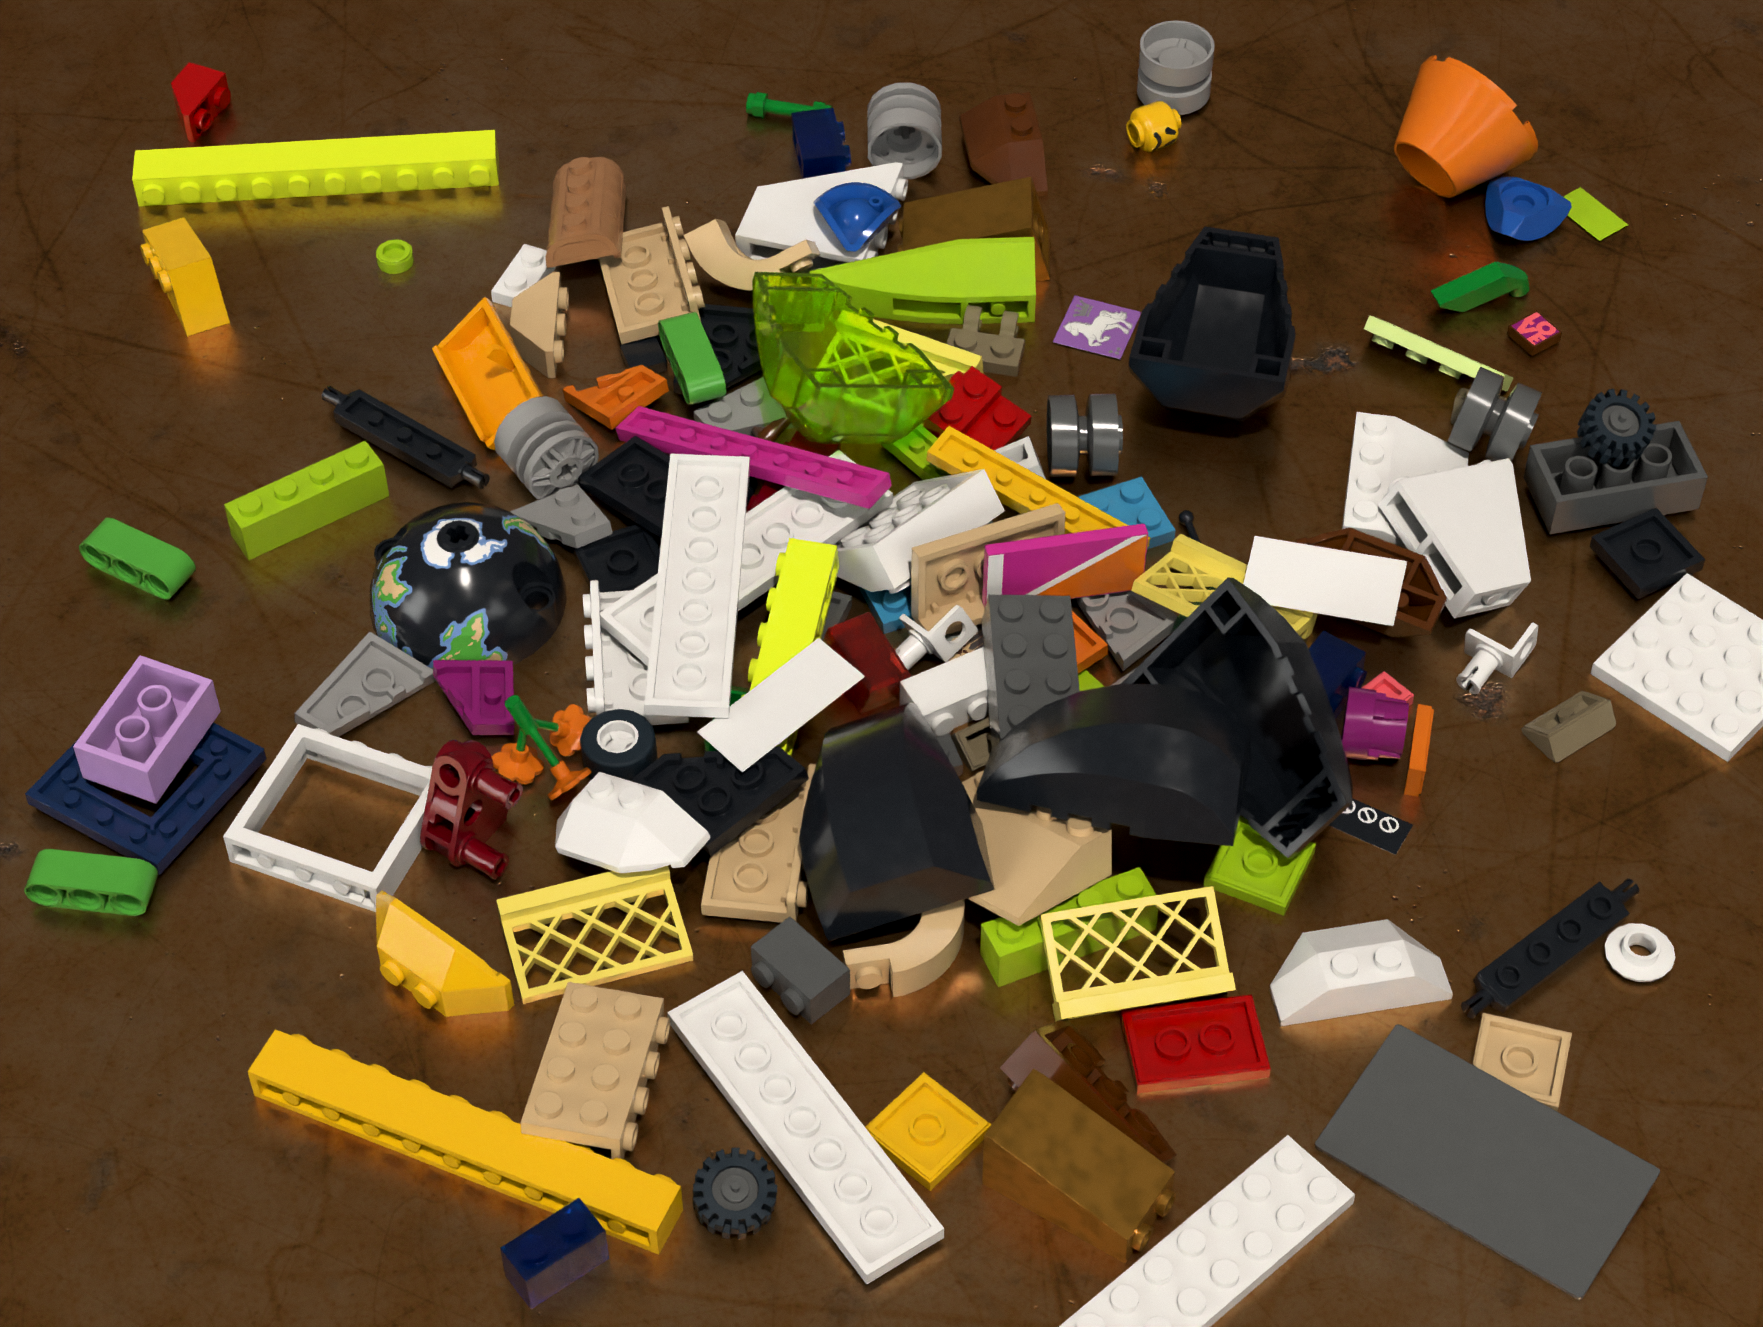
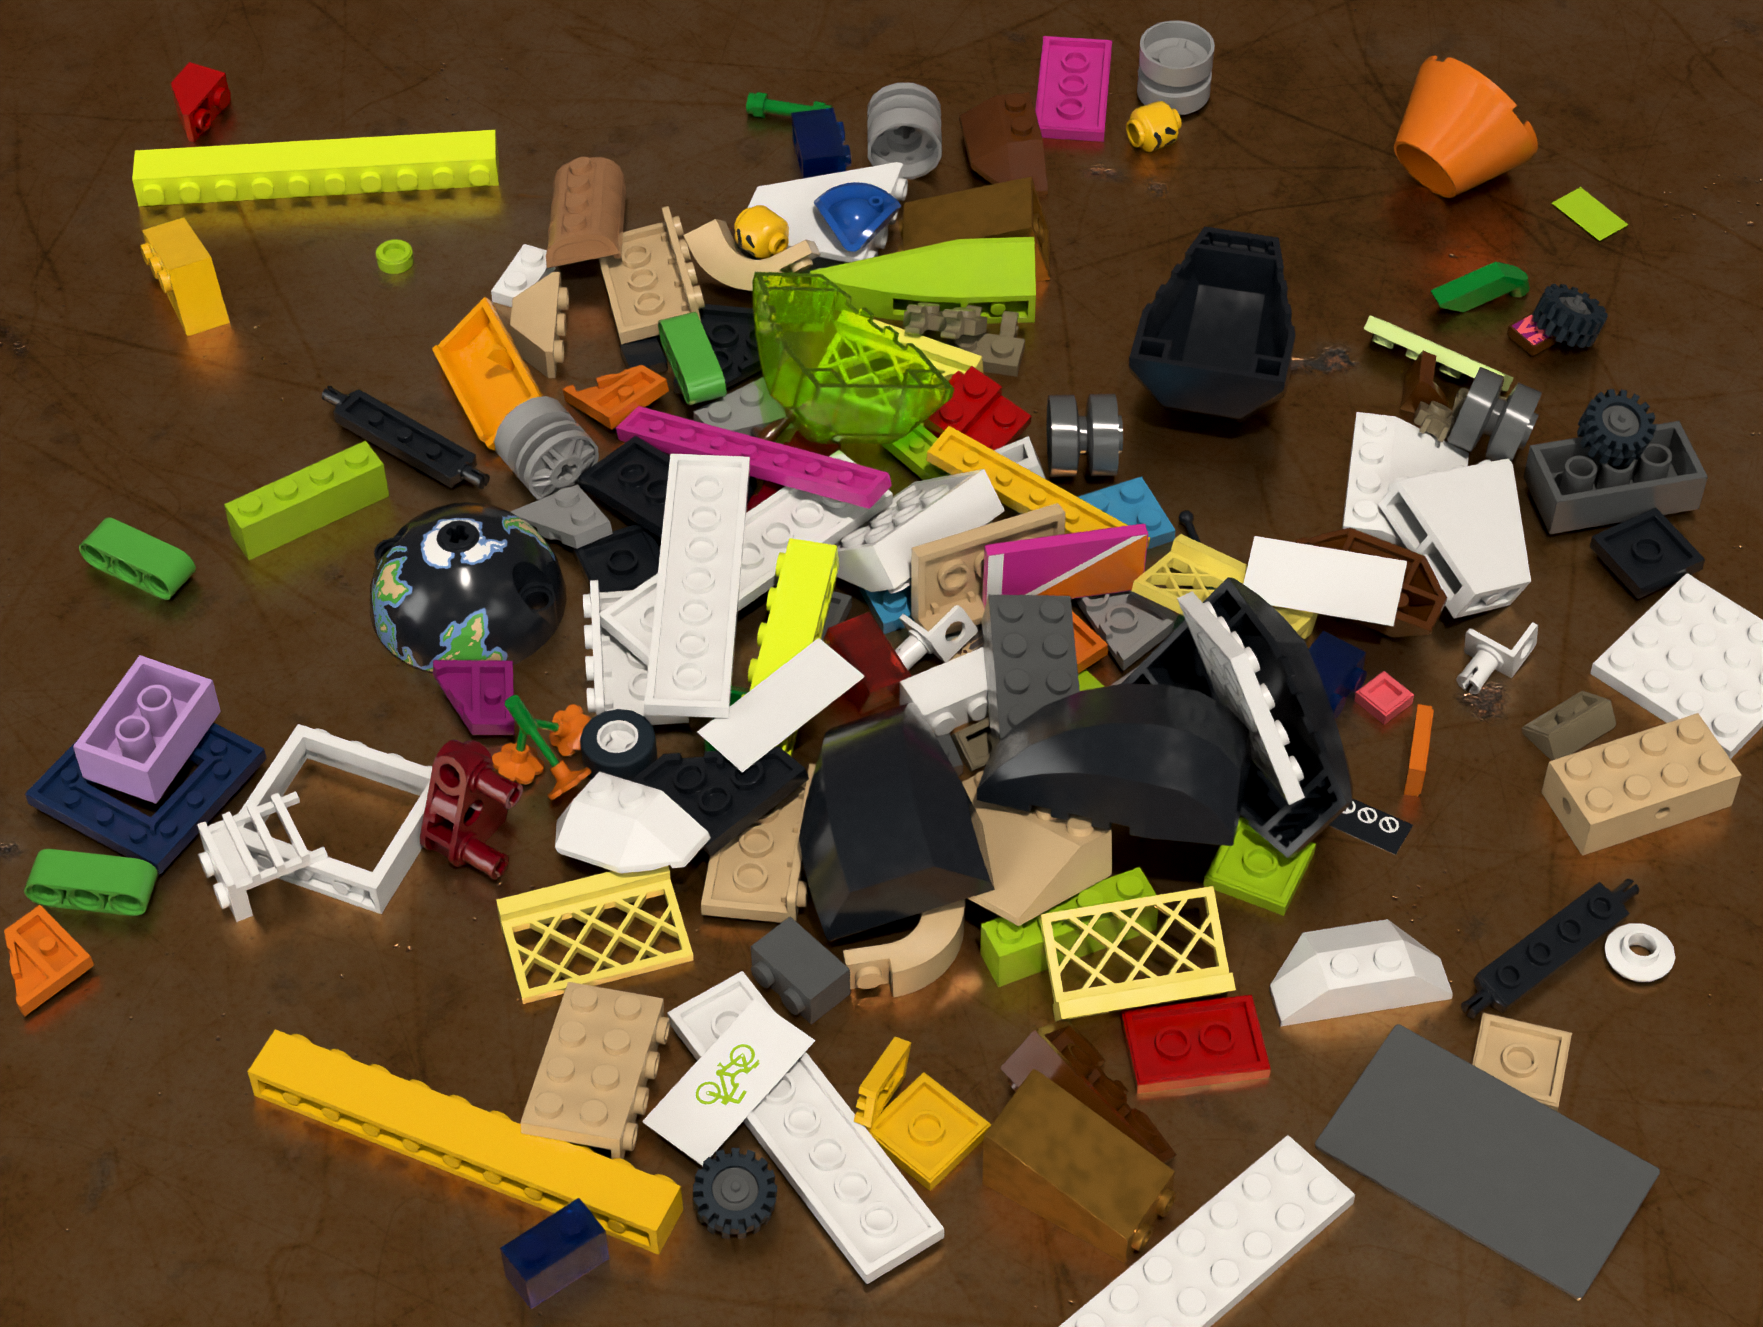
light grey wing [294,632,436,737] -> none
yellow wedge [376,890,515,1017] -> none
medium lavender sticker [1053,295,1142,359] -> none
magenta piece [1341,686,1409,761] -> none
blue hat [1485,177,1572,241] -> none
none -> orange wing [4,905,94,1016]
none -> white plate [197,791,328,922]
none -> white sticker [642,999,815,1166]
none -> yellow head [734,205,789,260]
none -> yellow tile [854,1037,911,1128]
none -> dark tan plate [903,303,987,339]
none -> dark pink tile [1035,36,1112,142]
none -> white plate [1177,591,1305,805]
none -> reddish brown tile [1400,350,1449,413]
none -> dark tan plate [1413,401,1456,442]
none -> black wheel [1532,284,1608,348]
none -> tan brick [1541,713,1741,856]

